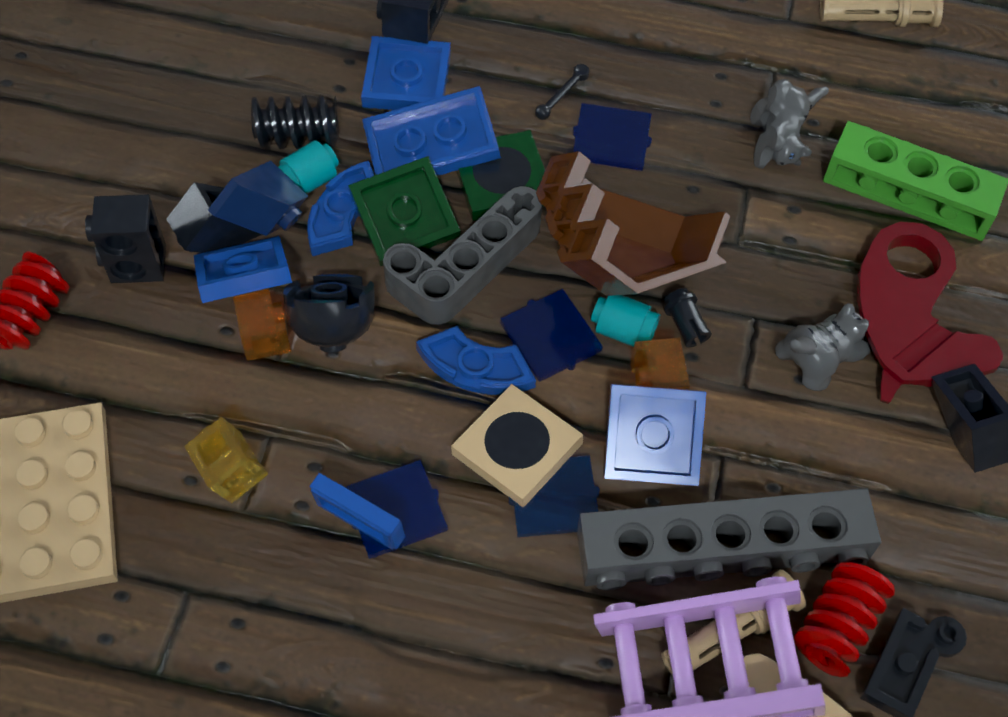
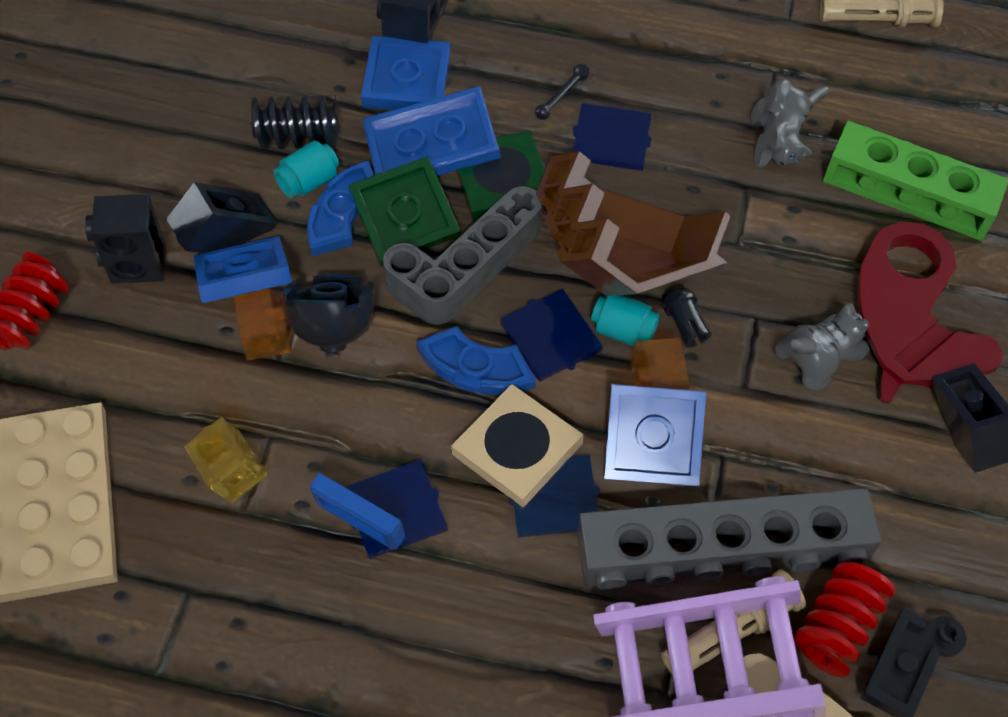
dark blue slope [208,161,308,236] -> none

